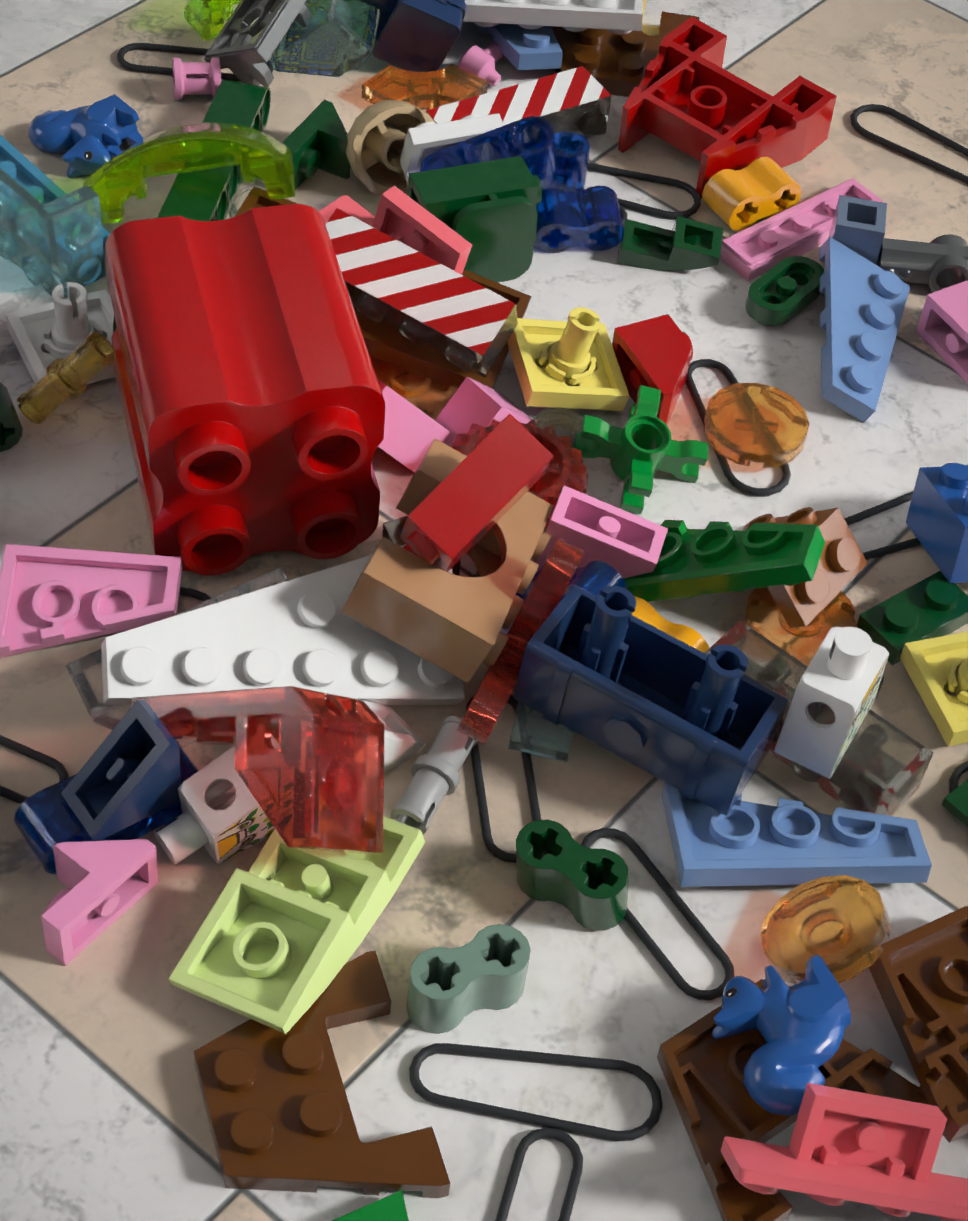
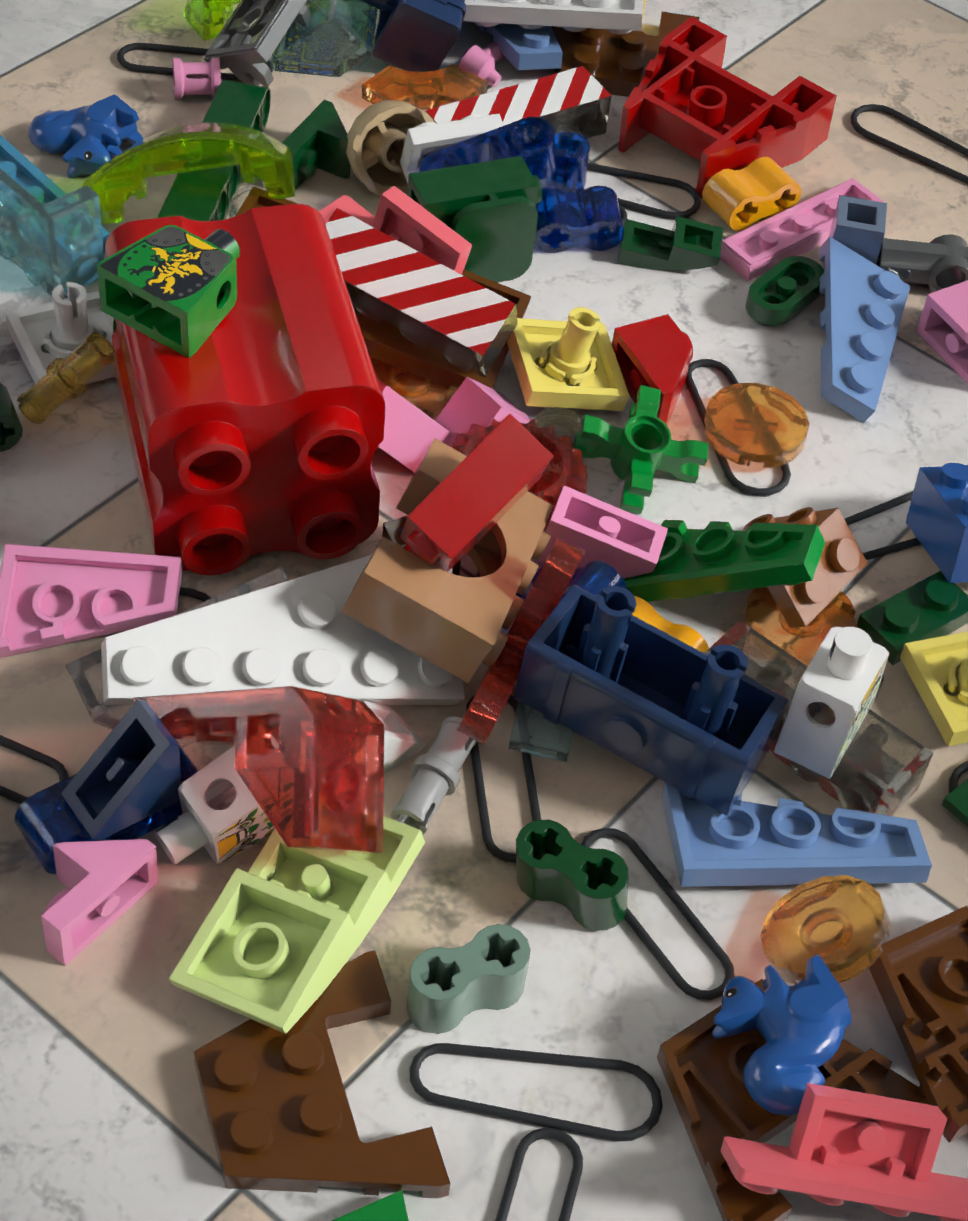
none -> green torso [97,225,240,358]

